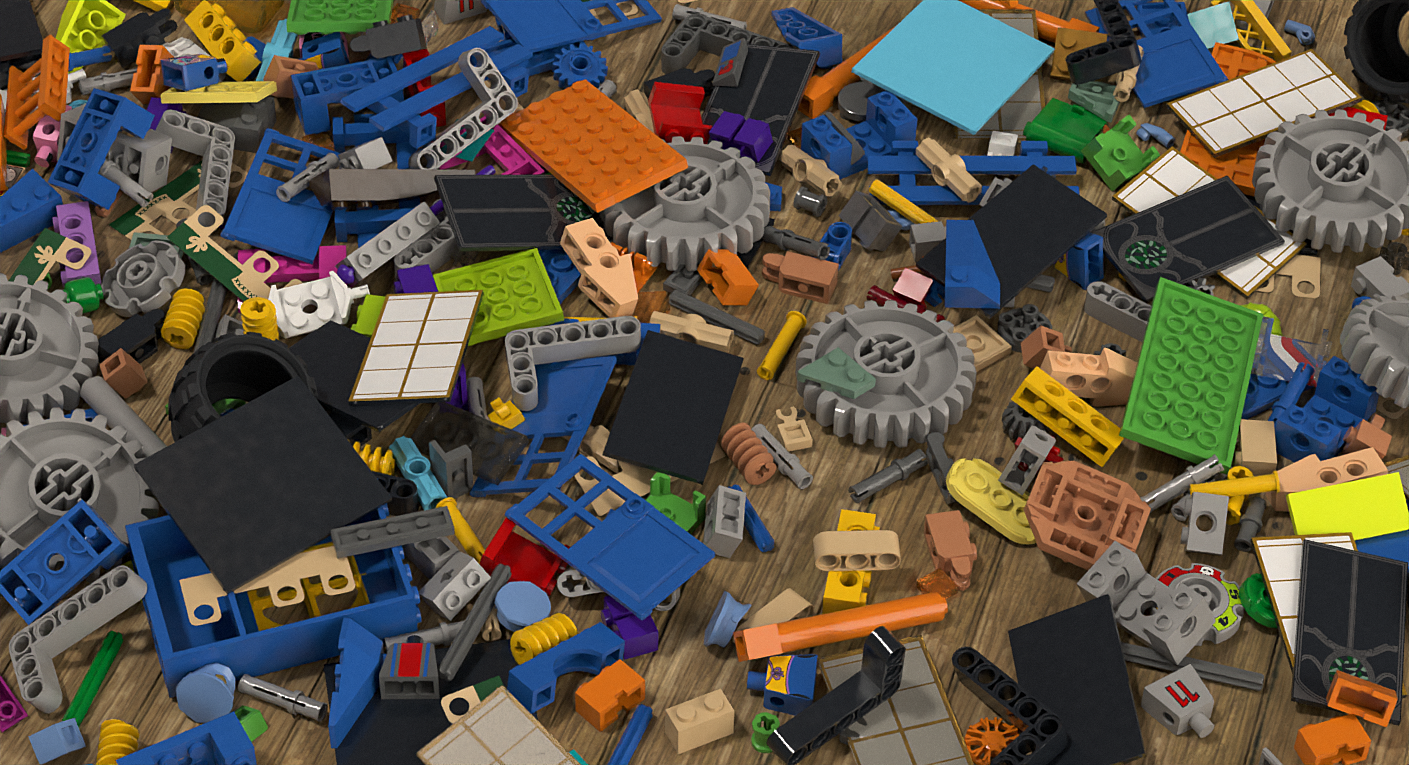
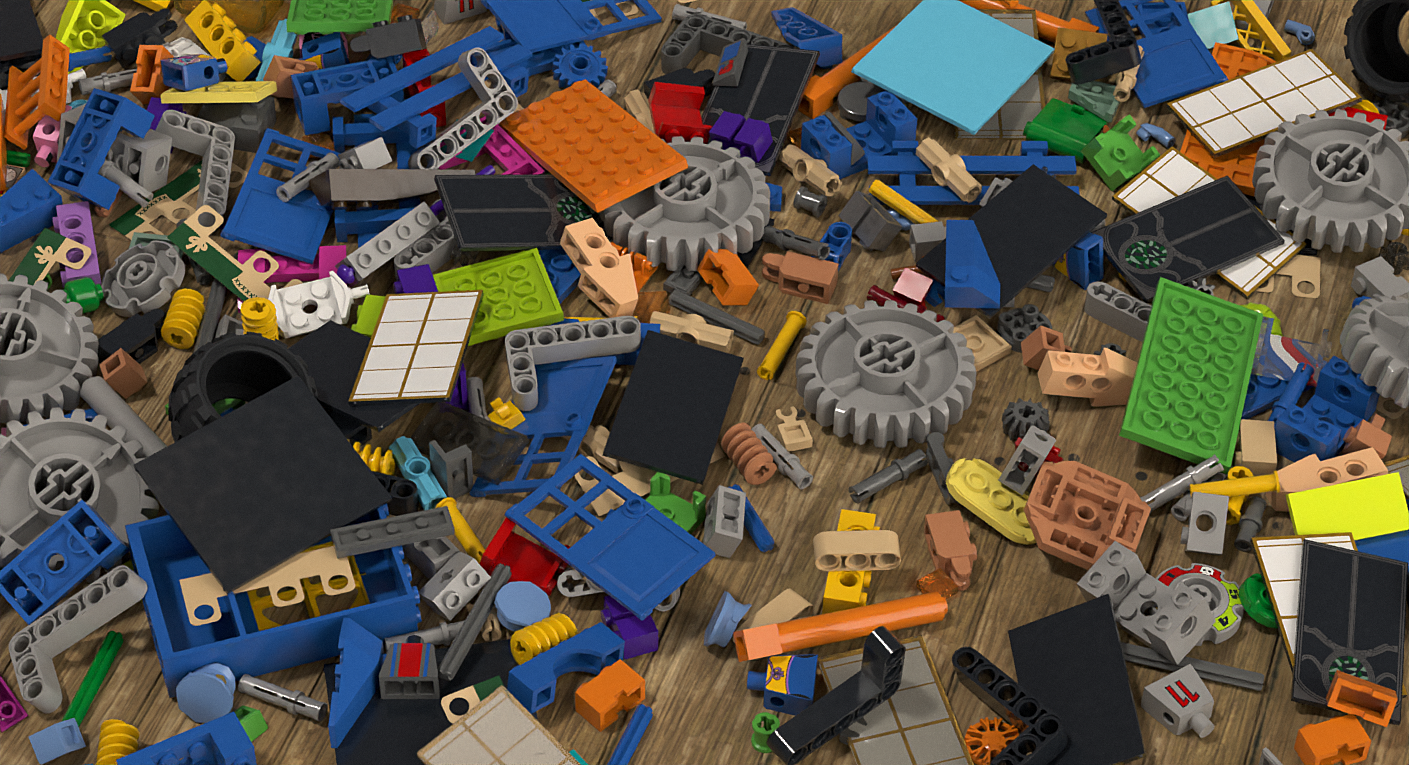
tan brick [665,689,734,754] -> none
sand green wing [797,347,876,399] -> none
white slope [987,131,1018,176] -> none
yellow brick [1011,366,1125,467] -> none

